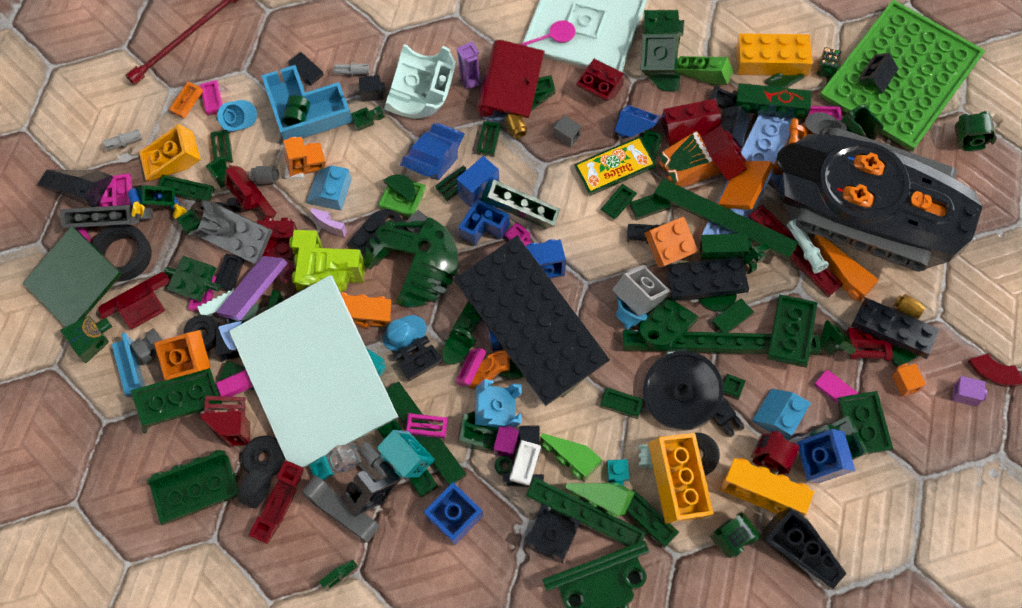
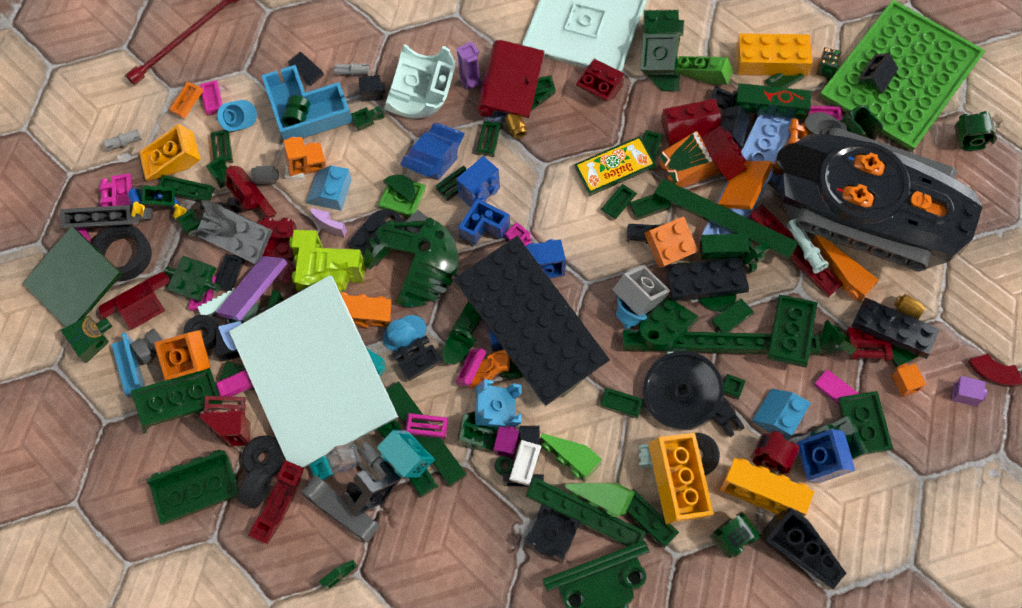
black wedge [37,170,113,207] -> none
blue brick [424,483,484,546] -> none
brick [480,180,560,229] -> none
dark pink piece [520,20,576,46] -> none
dark grey brick [553,115,582,148] -> none
teal plate [607,459,629,486] -> none
blue slope [615,105,662,138] -> none

